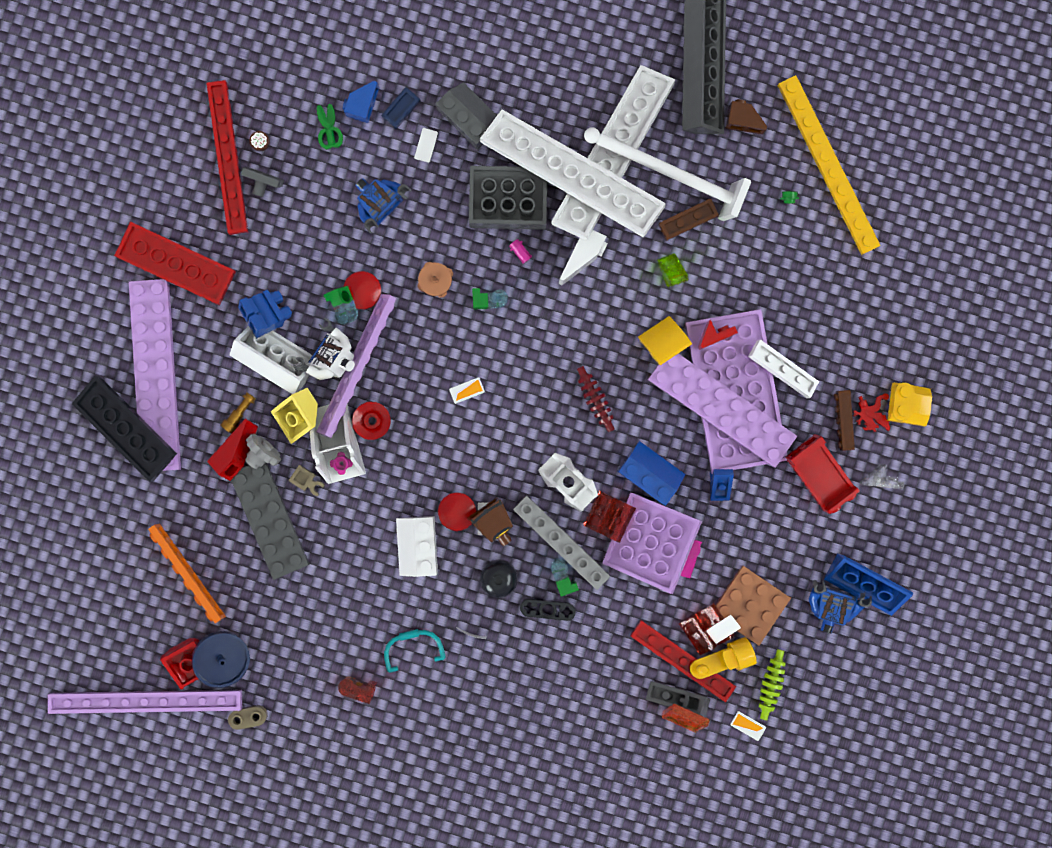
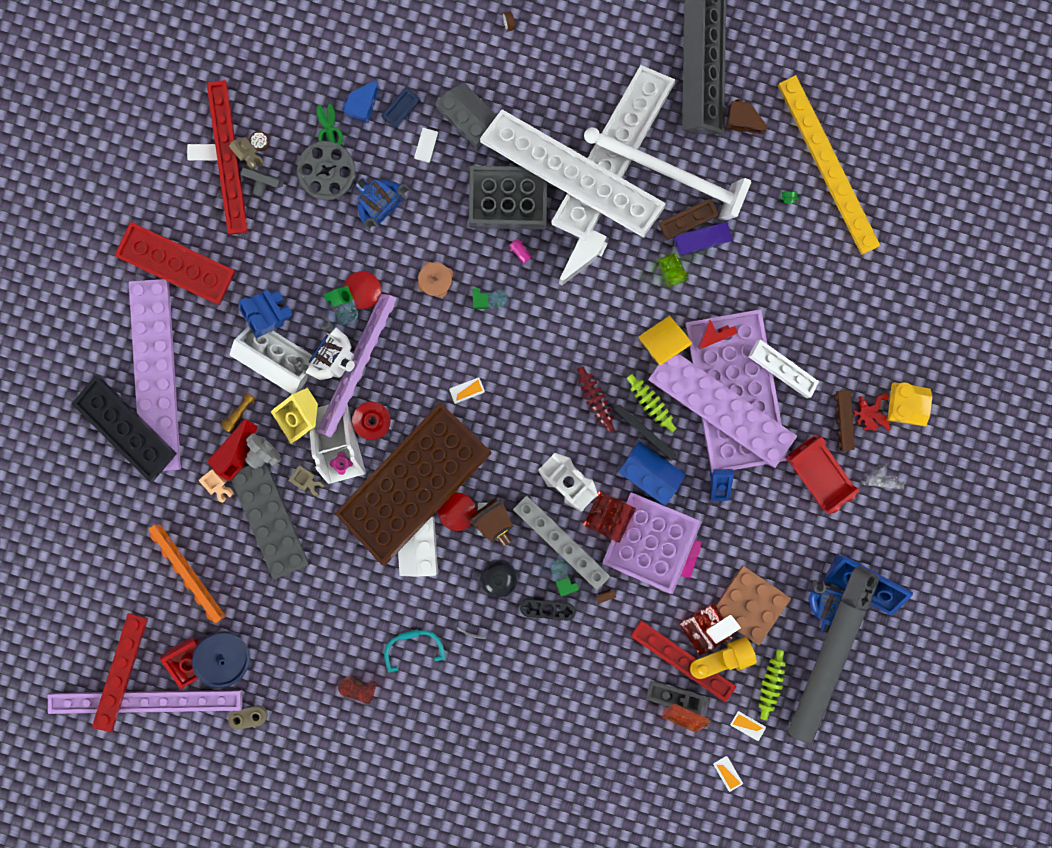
none -> red plate [91,613,148,733]
none -> white sticker [187,144,217,160]
none -> light nougat plate [199,469,234,503]
none -> dark tan plate [229,137,263,170]
none -> dark grey wedge [297,141,356,200]
none -> reddish brown plate [334,403,492,566]
none -> reddish brown tile [502,11,515,32]
none -> reddish brown tile [595,588,616,604]
none -> black tile [613,404,677,460]
none -> lime piece [626,374,677,433]
none -> dark purple slope [674,223,733,257]
none -> sticker [713,756,743,792]
none -> dark grey piece [788,566,879,743]

